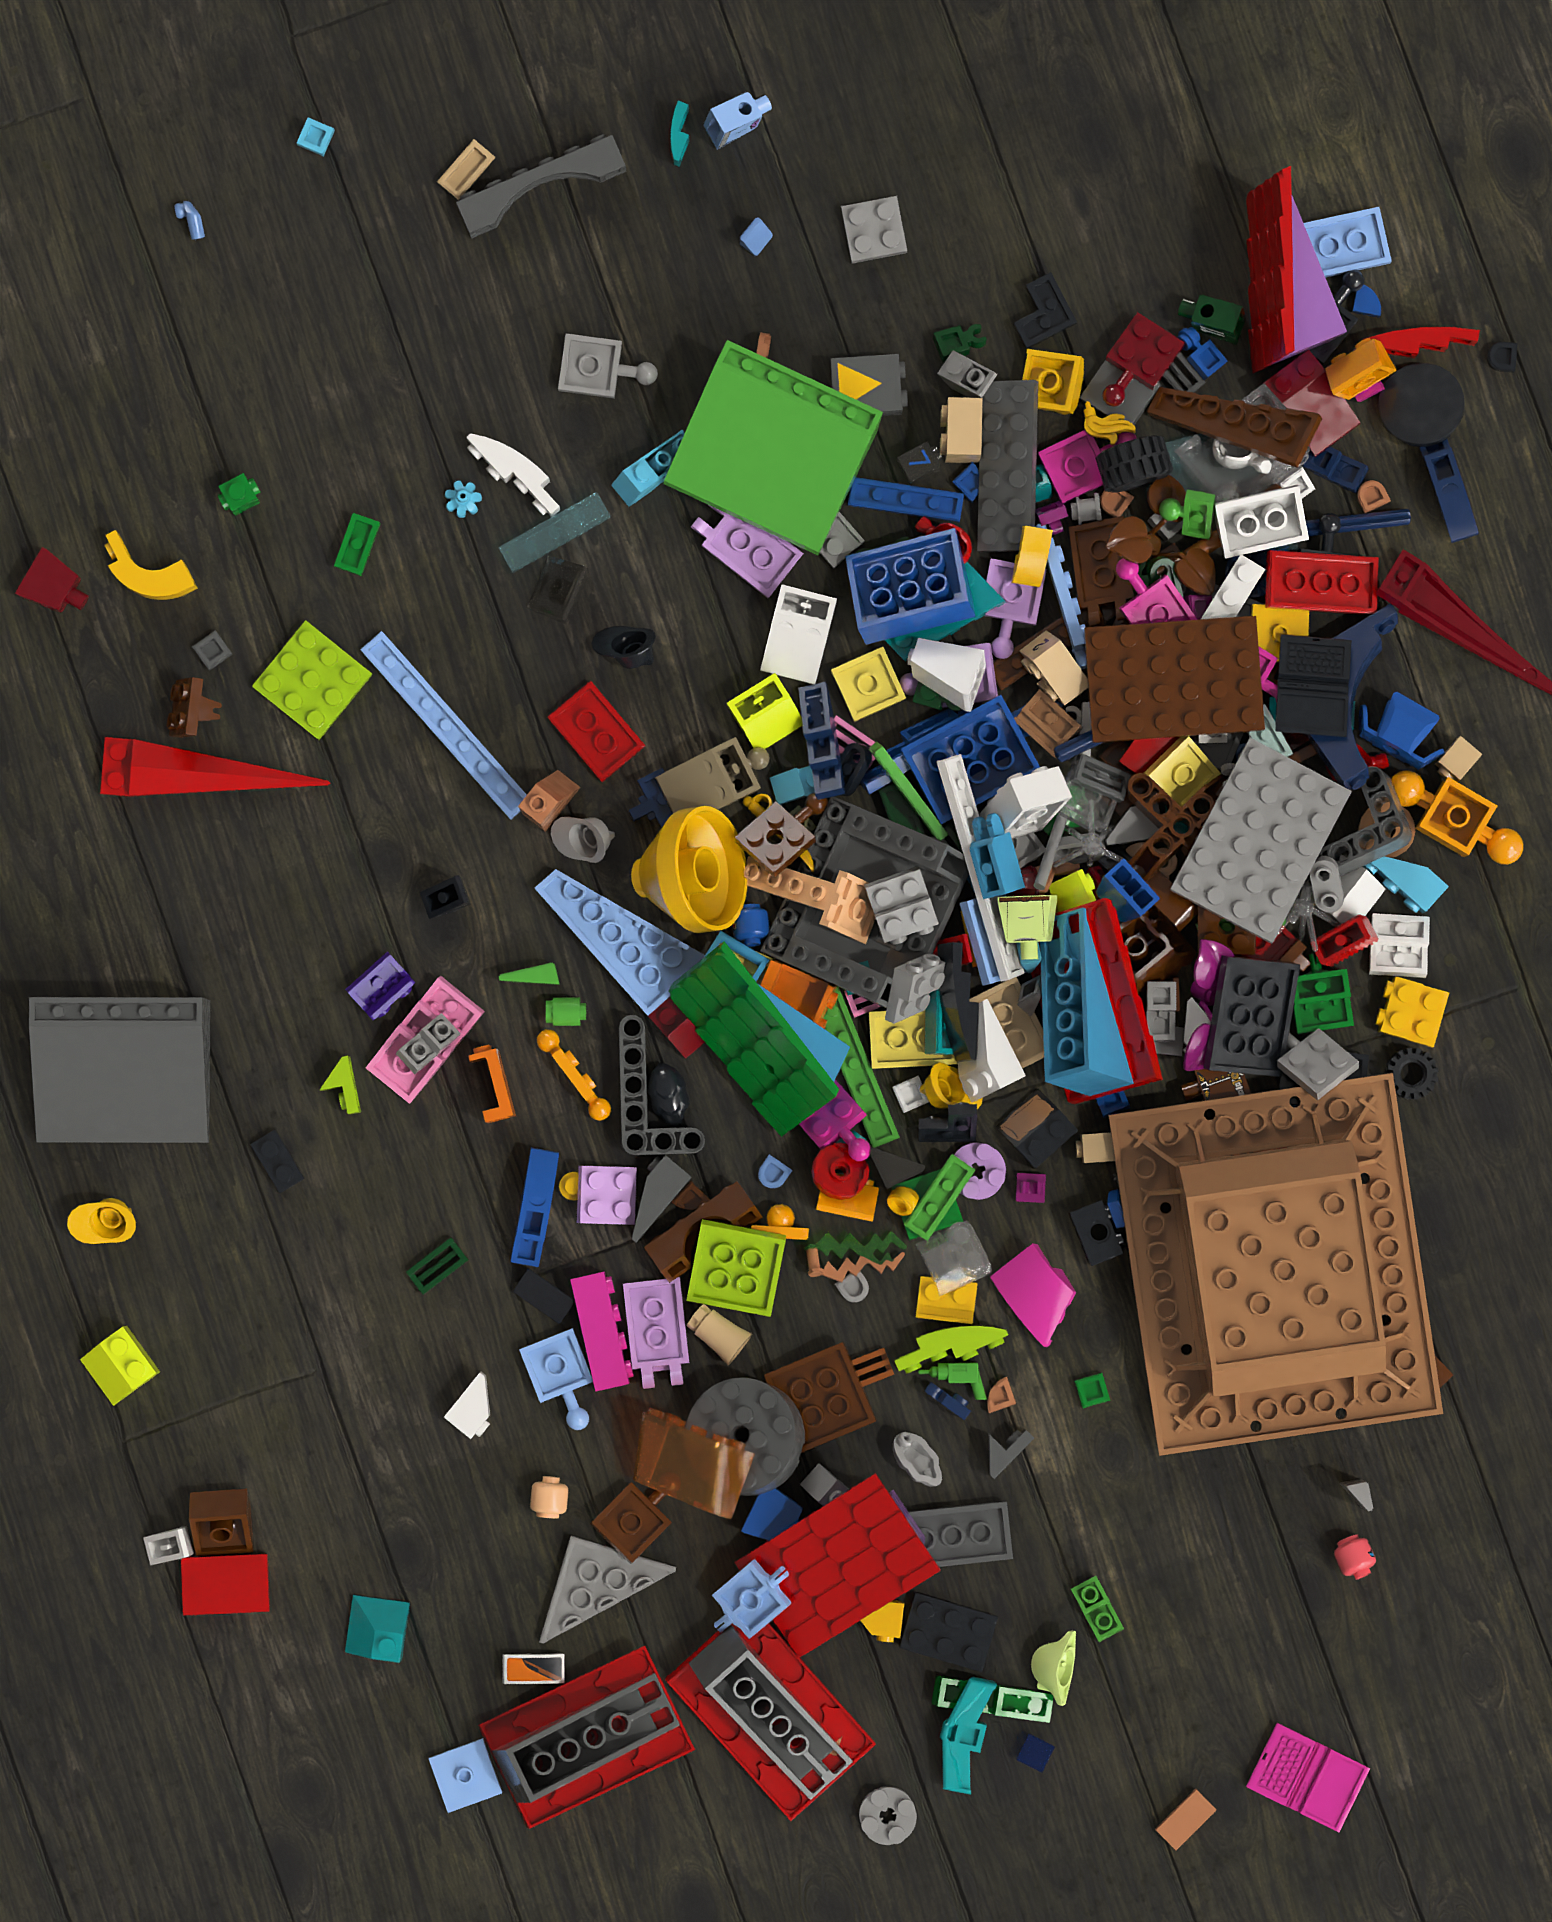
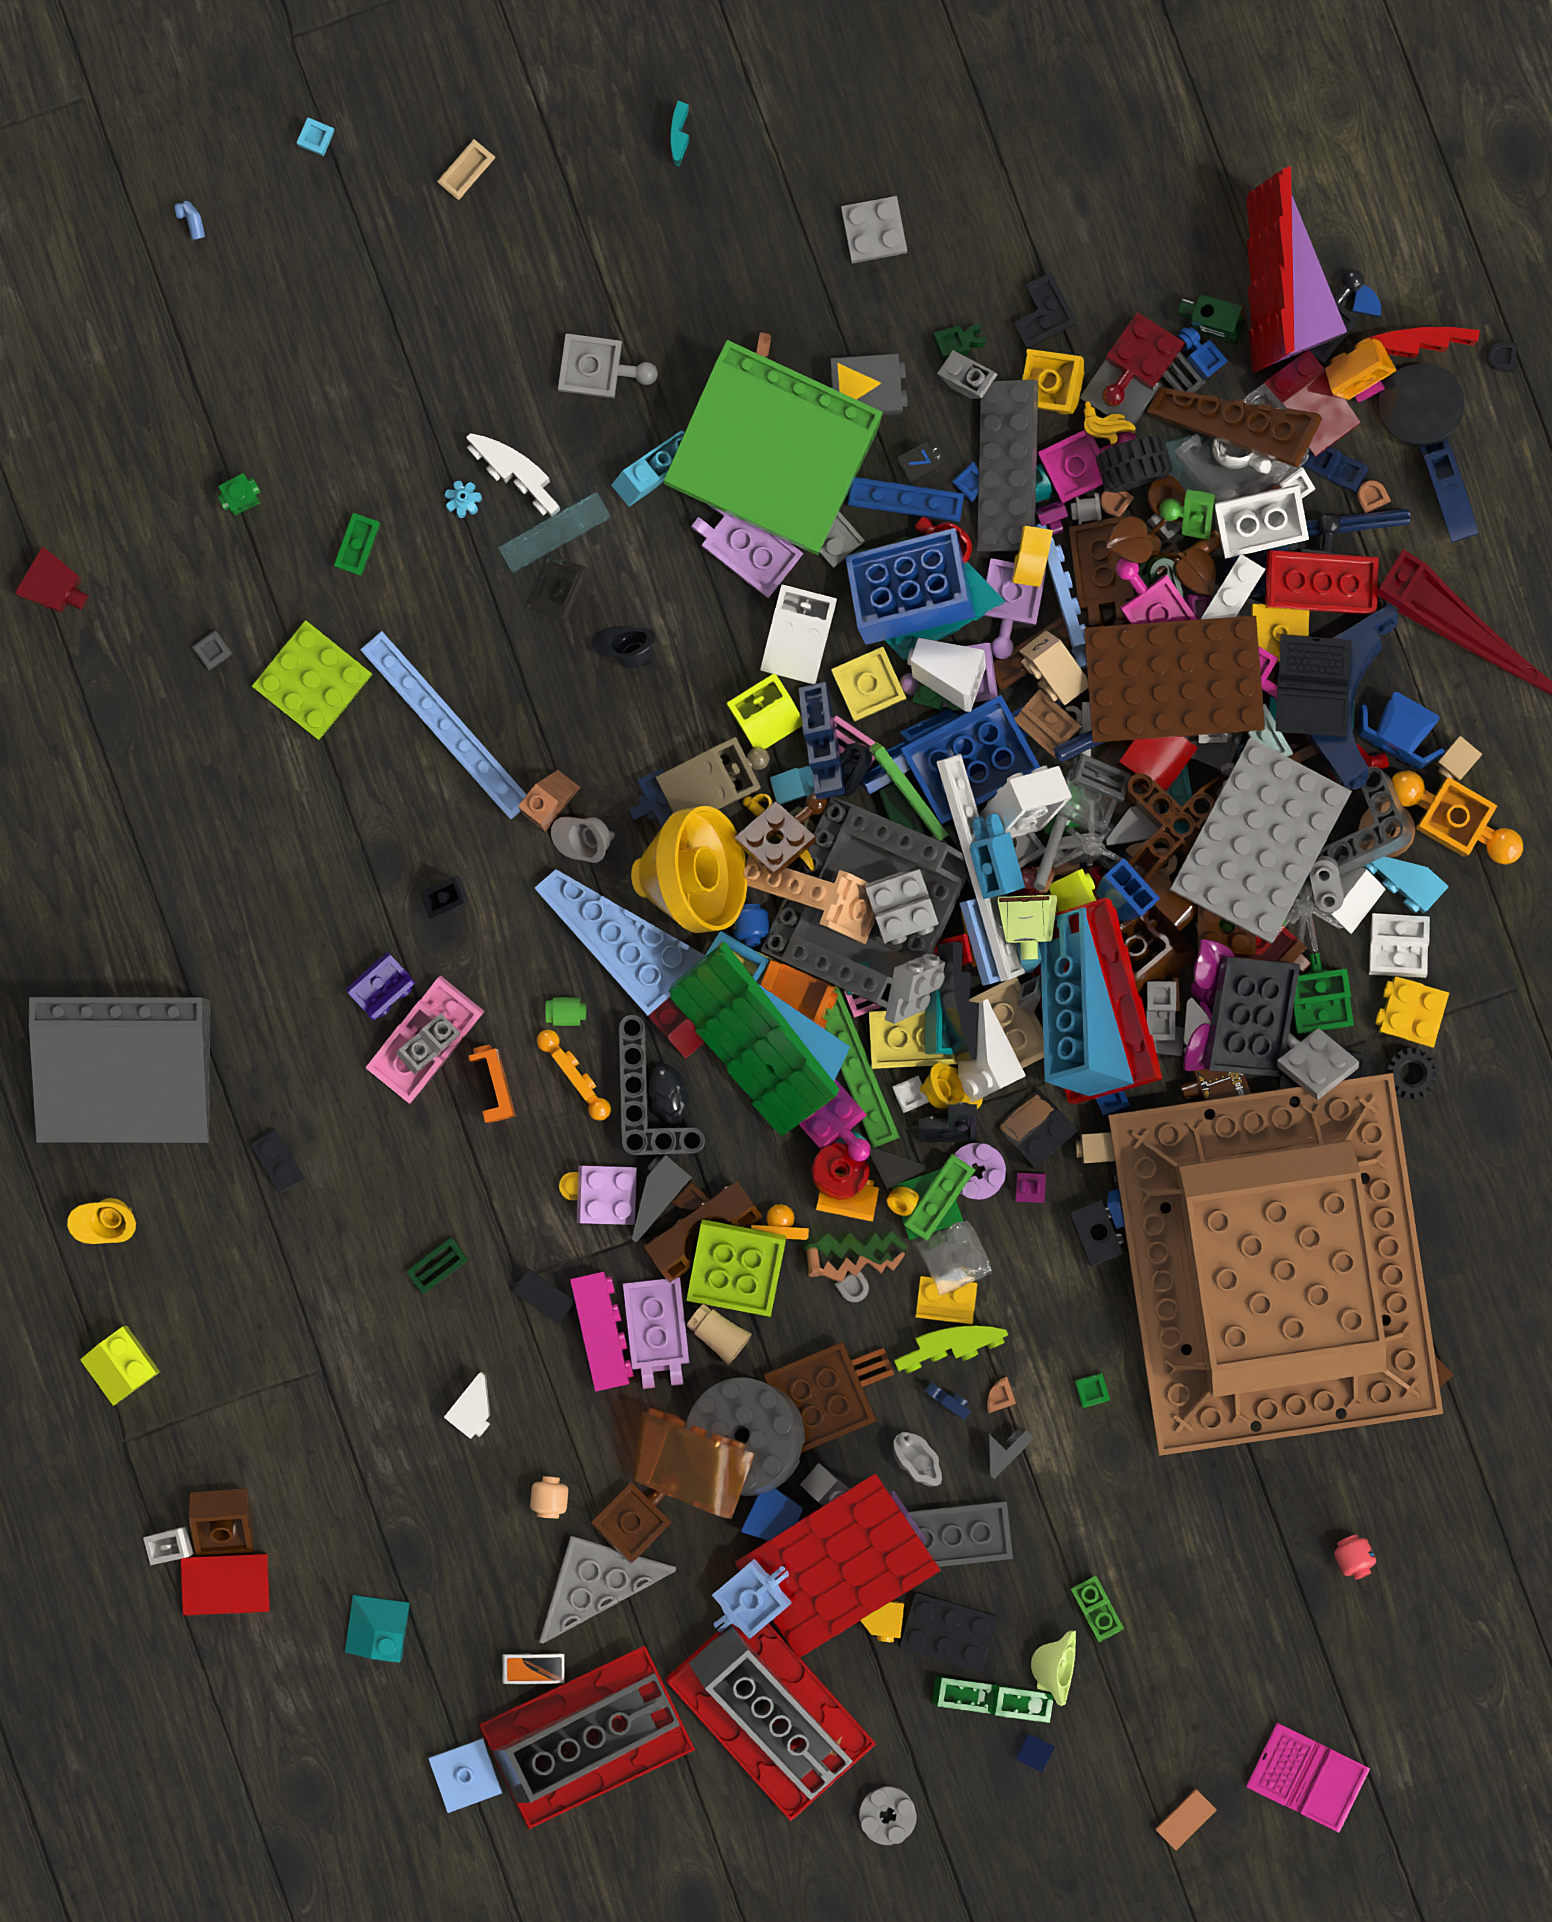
red plate [100,737,331,797] -> none
yellow arch [105,530,198,600] -> none
reddish brown plate [167,677,222,738] -> none
lime slope [320,1056,361,1114] -> none
dark grey arch [456,134,627,239] -> none
bright green slope [499,962,560,985] -> none
blue slope [510,1147,559,1267] -> none
light blue plate [519,1328,593,1430] -> none
red tile [548,681,646,783] -> none
light blue torso [703,92,772,149] -> none
medium blue slope [740,217,773,256] -> none
medium blue tile [759,1154,792,1188] -> none
bright green piece [918,1362,987,1400] -> none
tan brick [940,397,982,463] -> none
teal plate [940,1677,997,1795] -> none
dark pink slope [990,1243,1076,1347] -> none
light yellow plate [1144,736,1221,807] -> none
light blue plate [1304,207,1392,278] -> none
red brick [1310,914,1379,967] -> none
light grey slope [1340,1479,1373,1511] -> none

